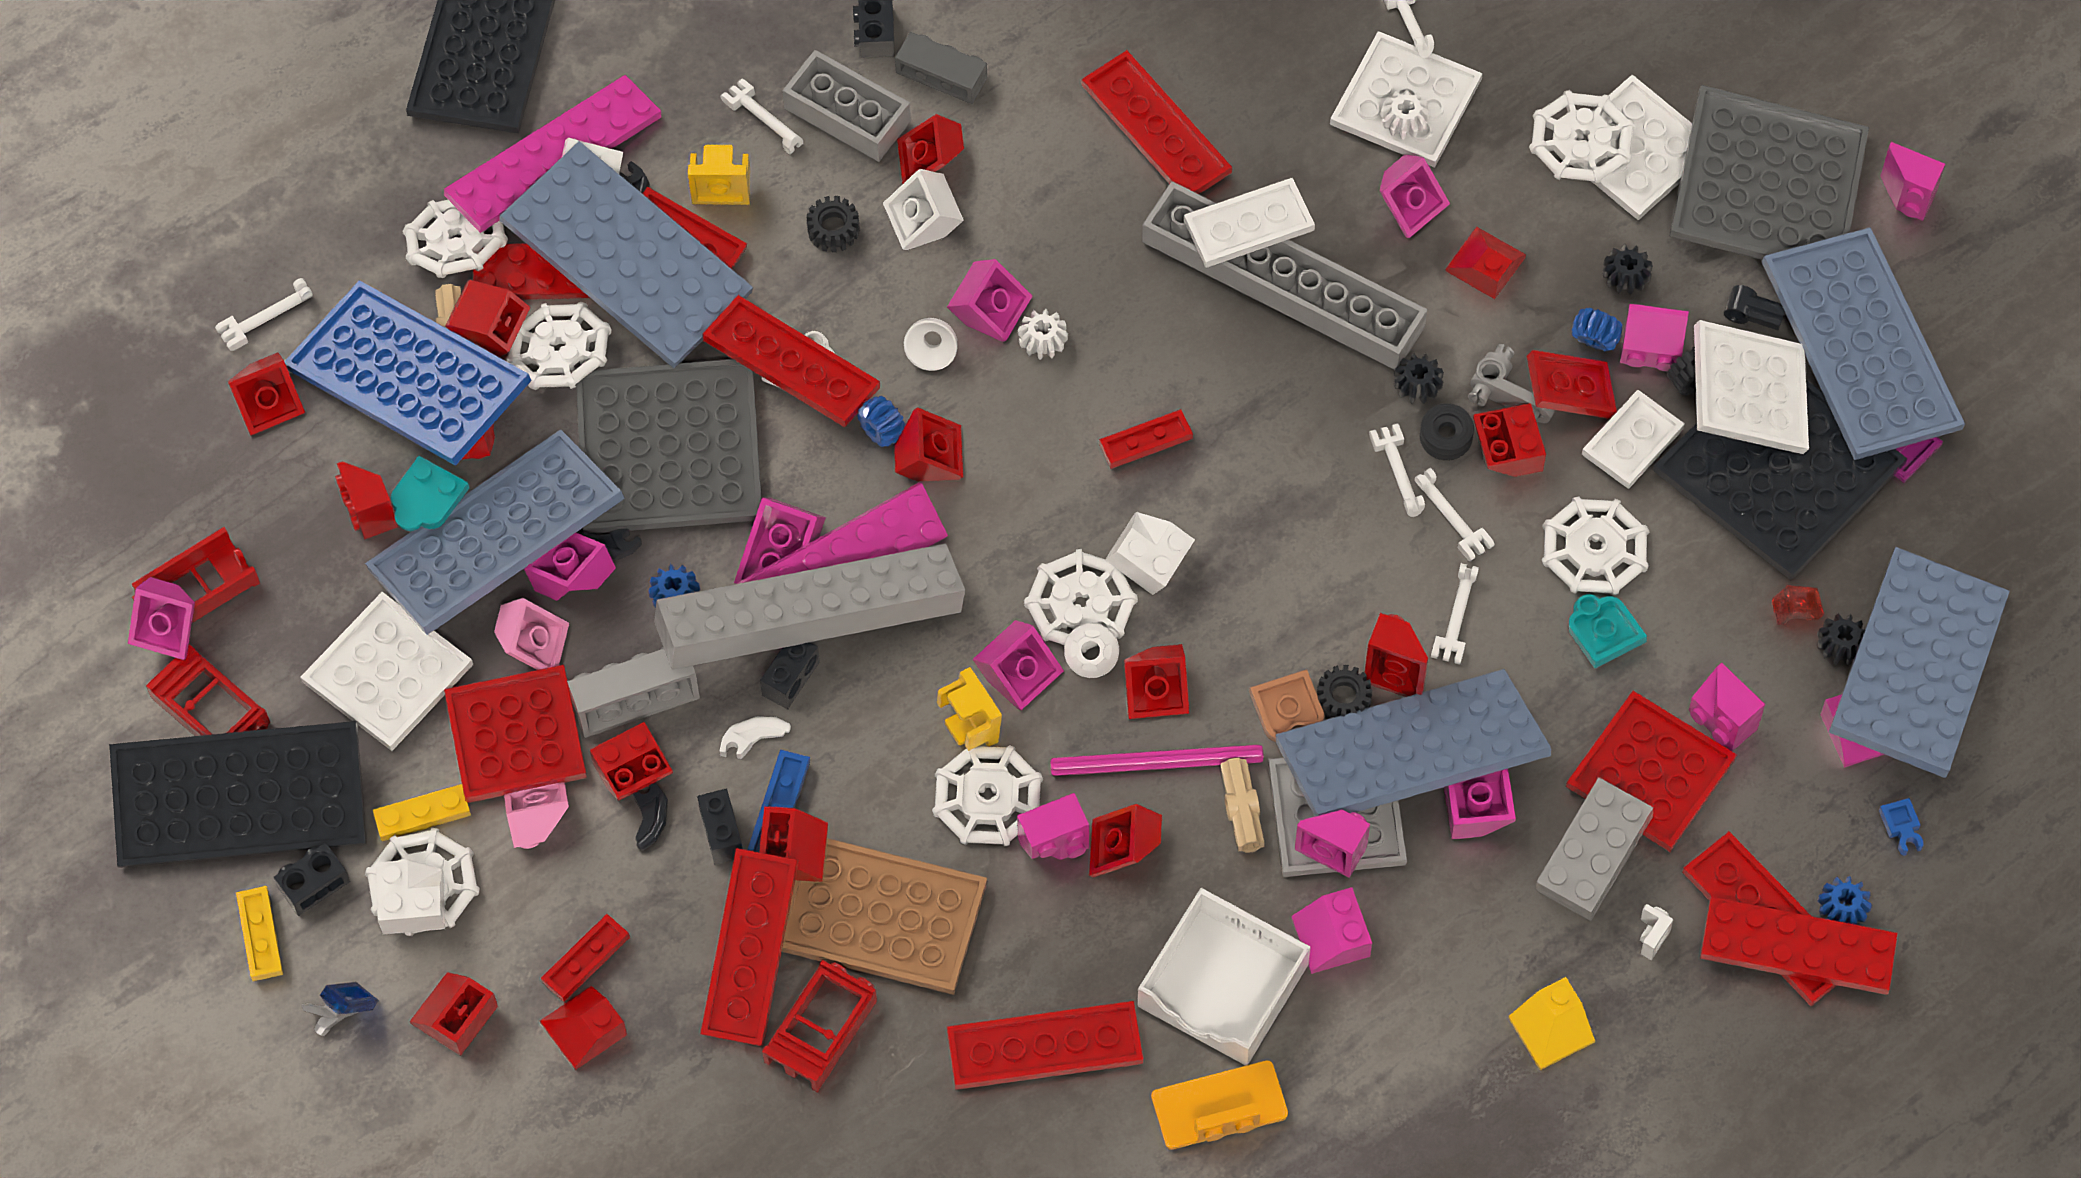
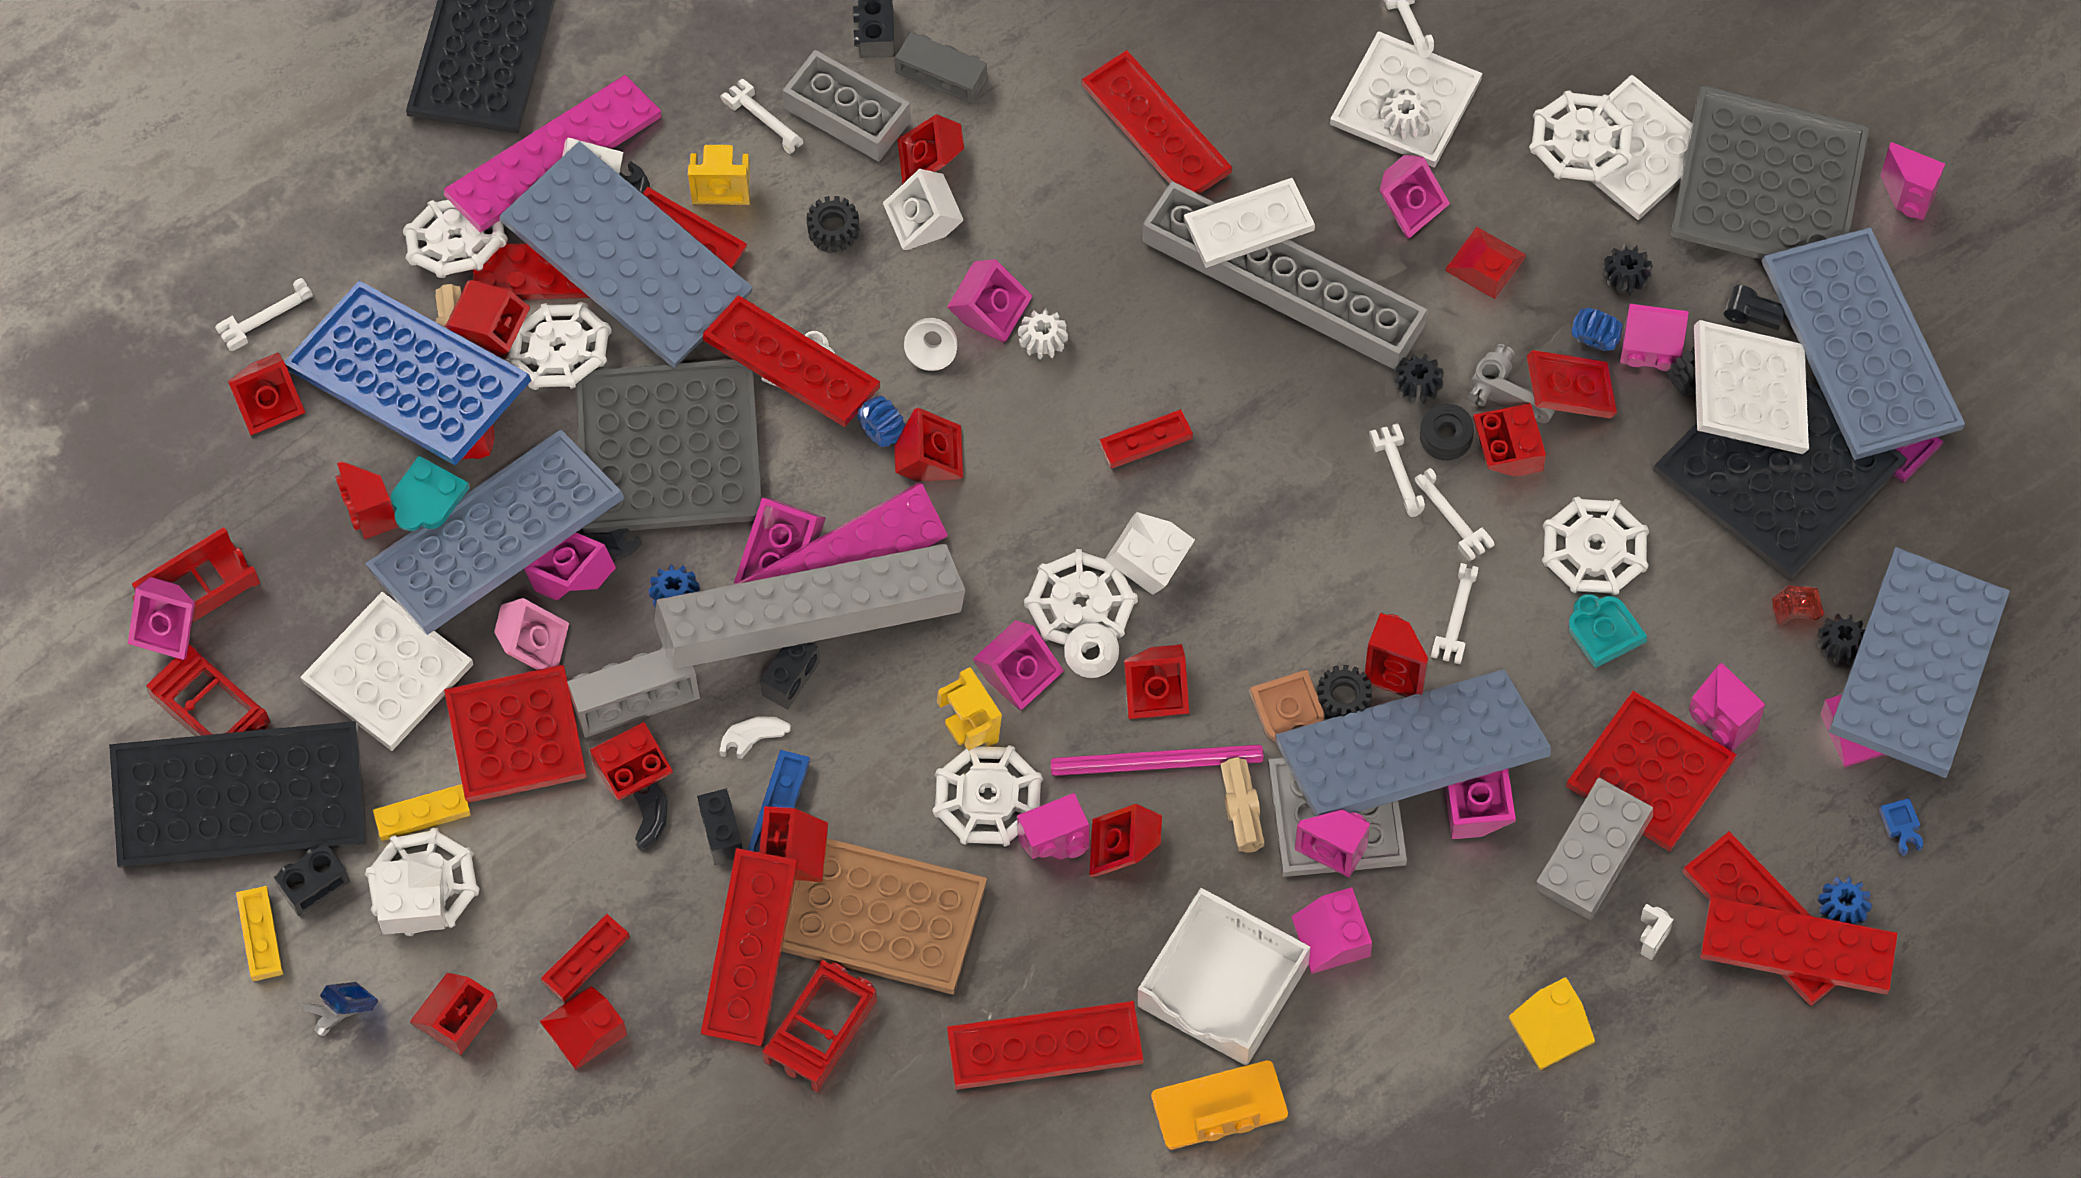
bright pink slope [504,782,569,849] -> none
white plate [1582,390,1685,489] -> none

